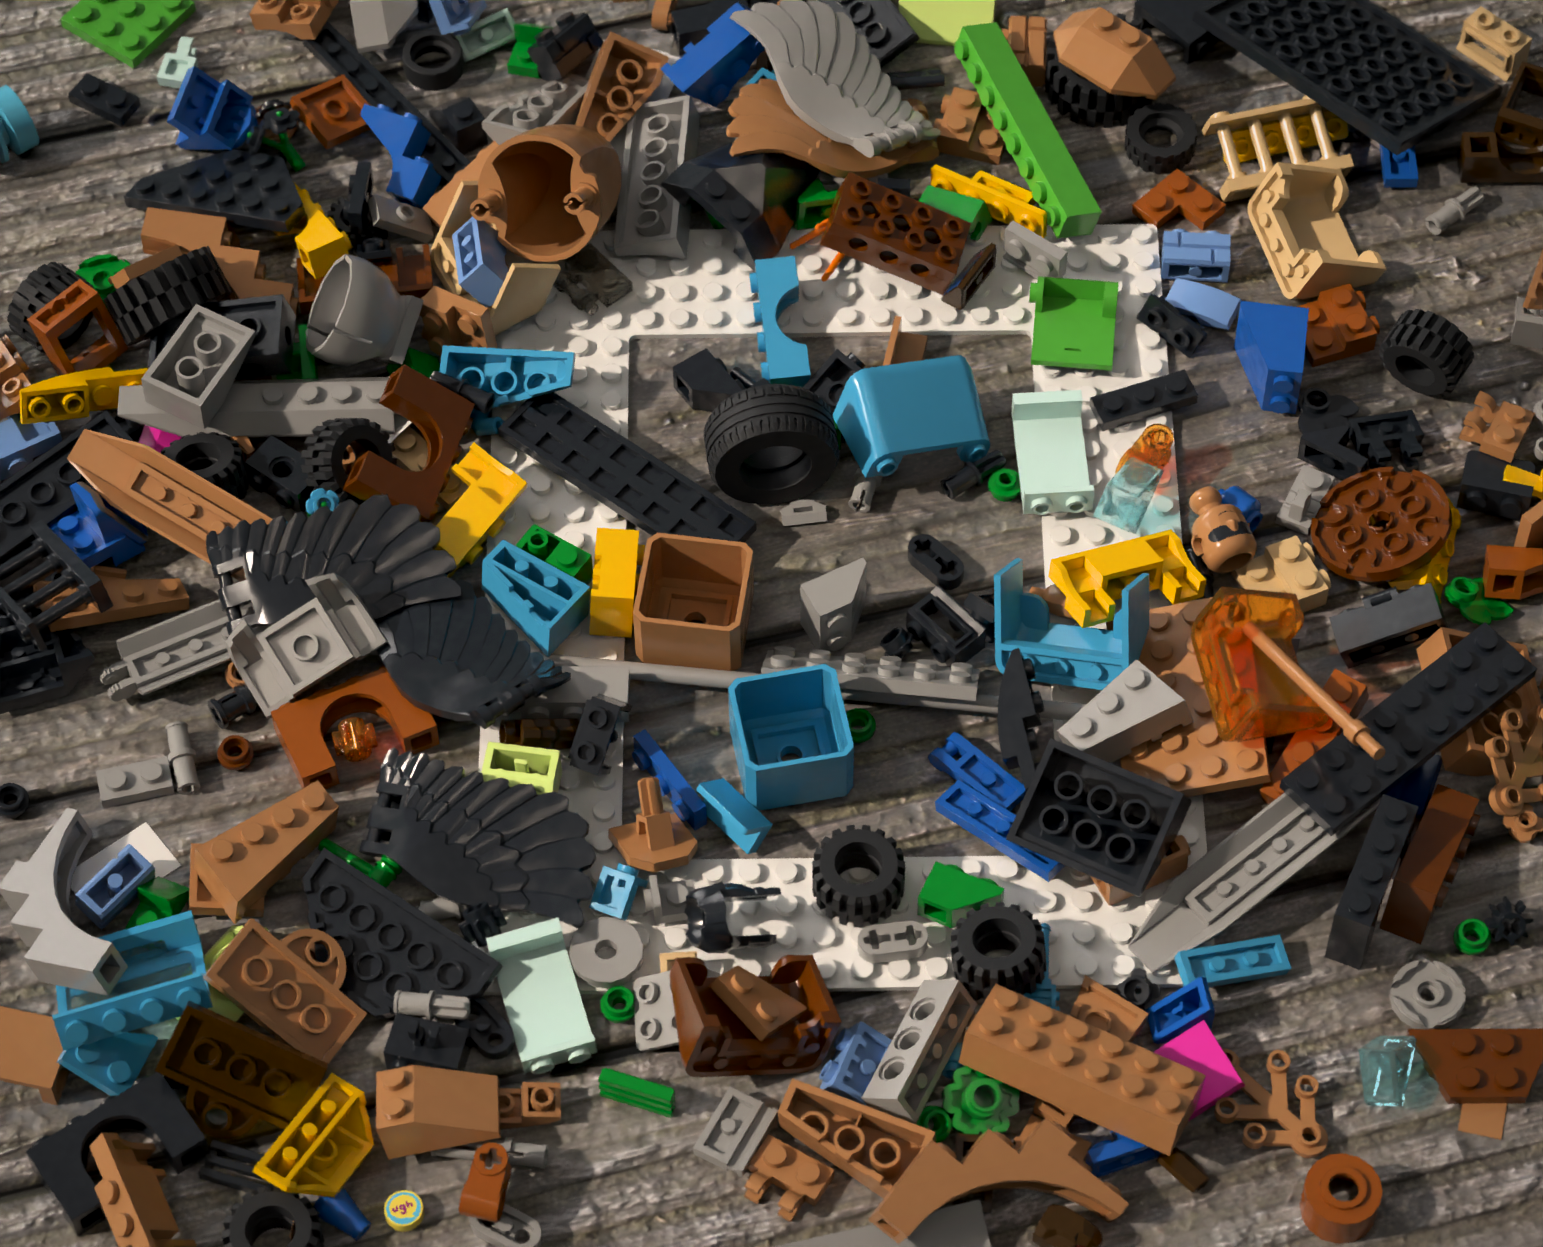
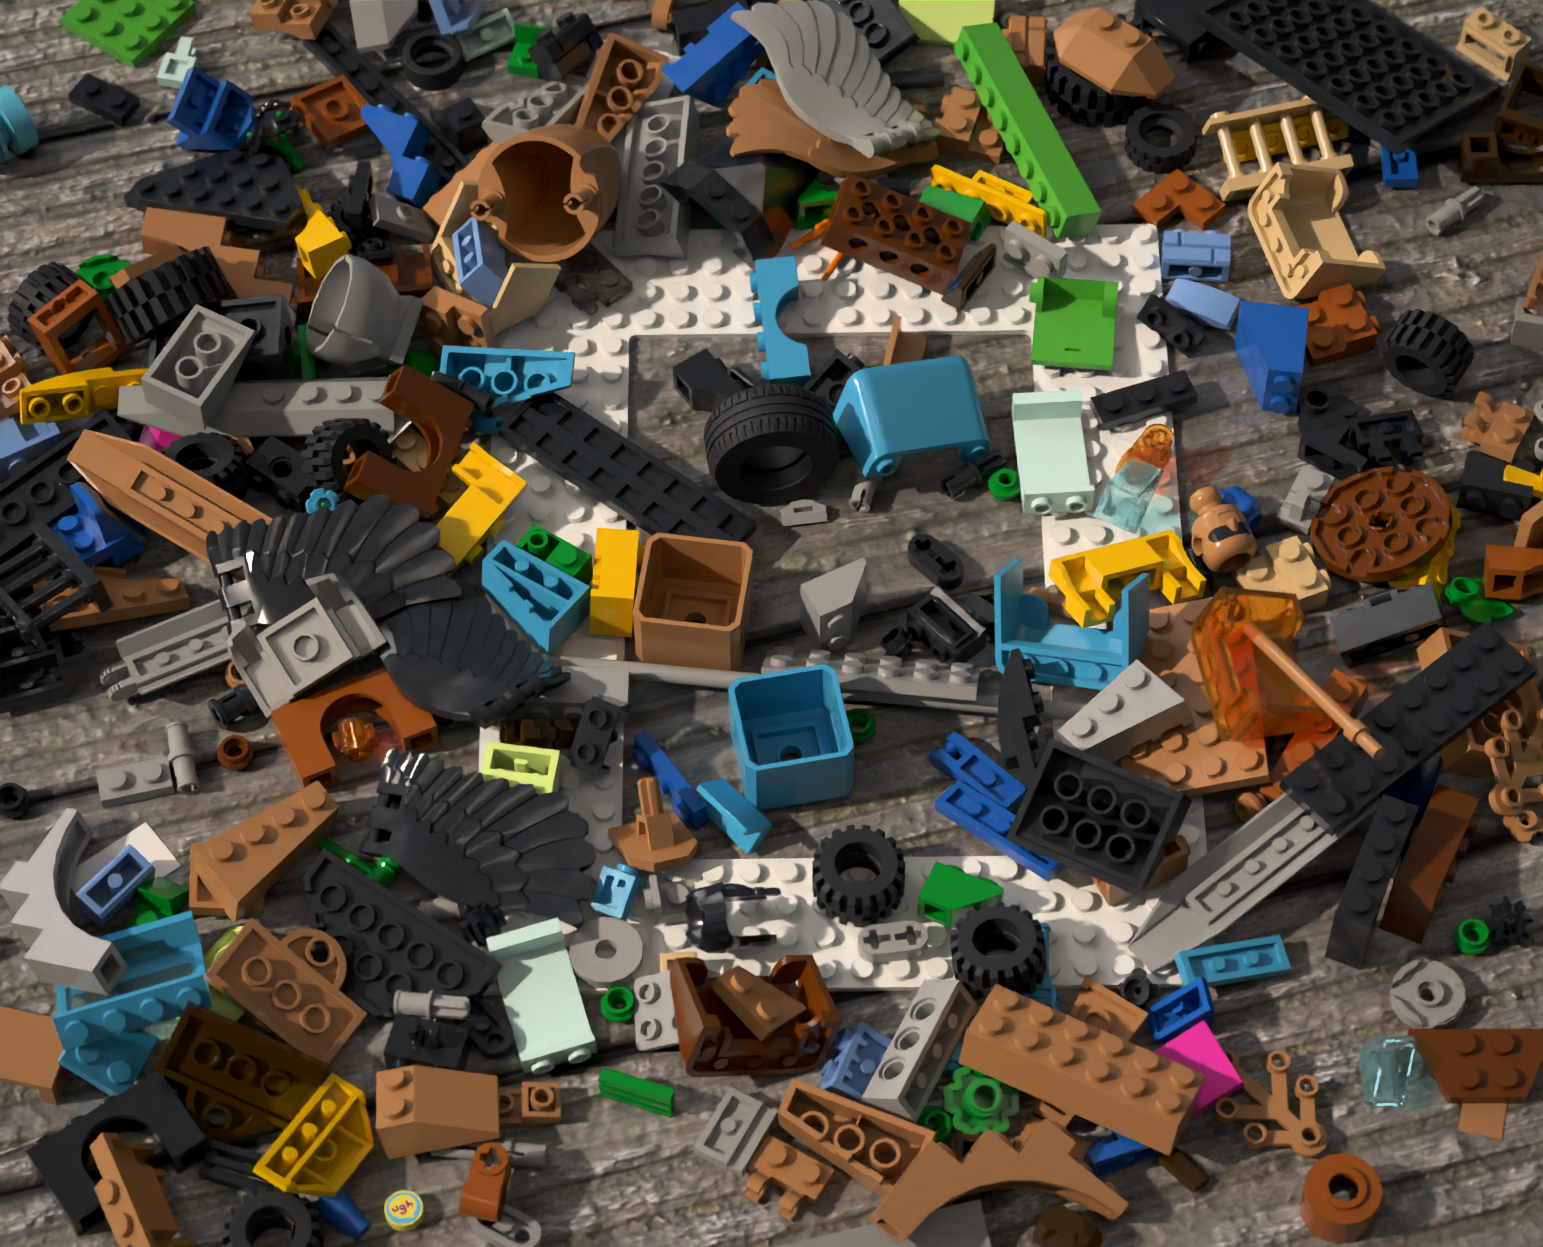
none -> medium nougat plate [1235,790,1268,822]

